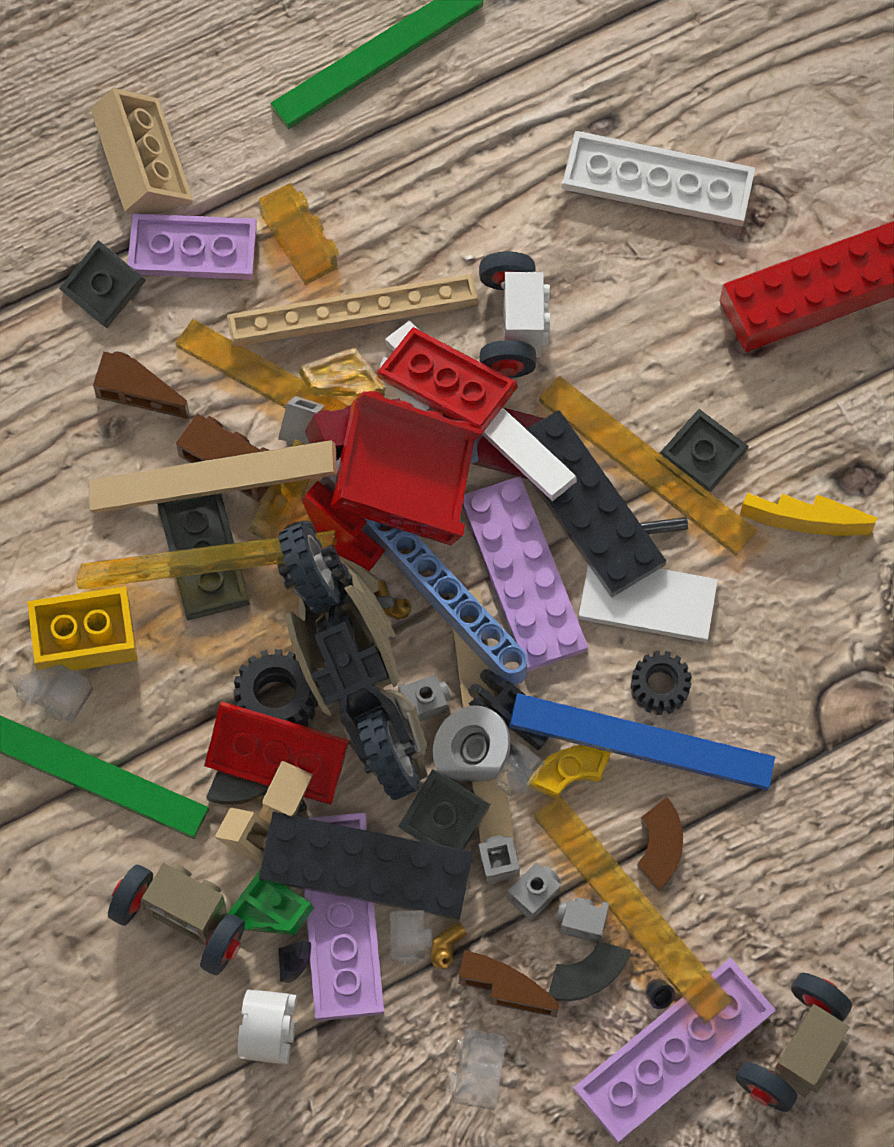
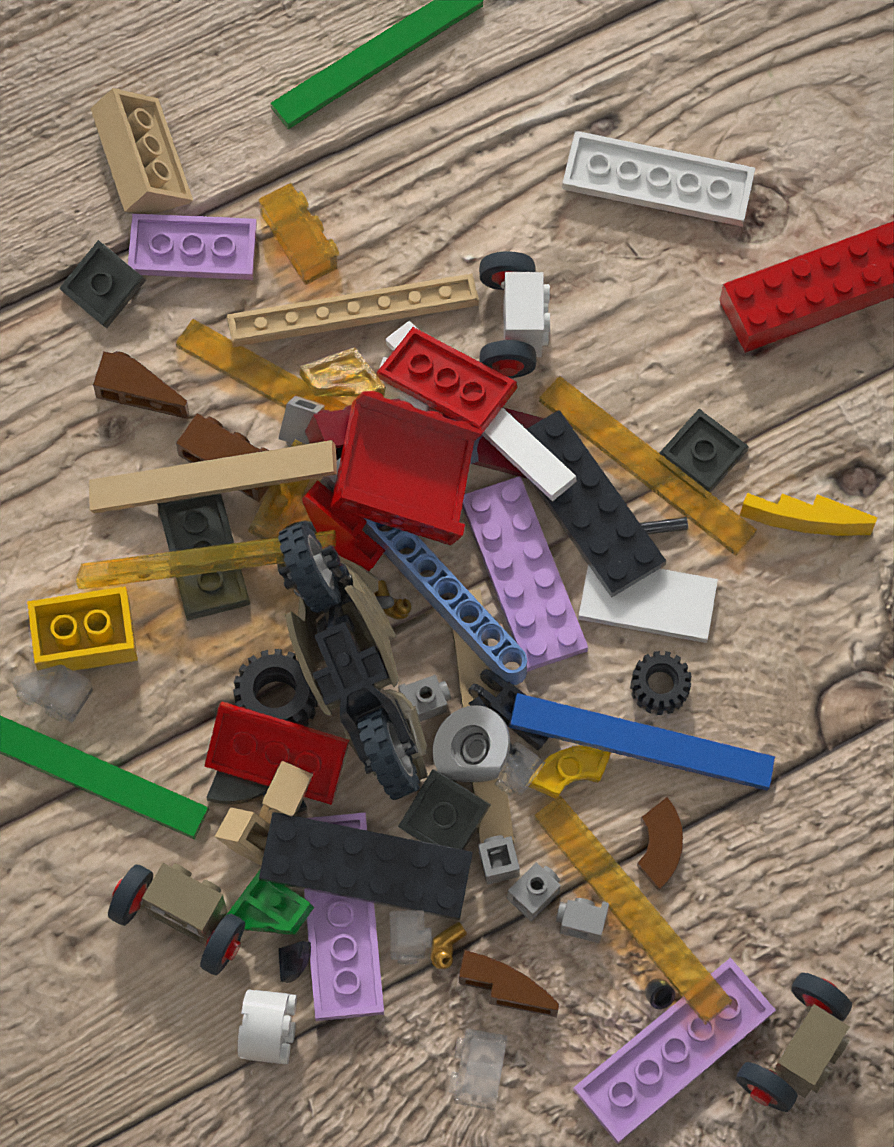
pearl dark grey tile [548,941,631,1002] -> none

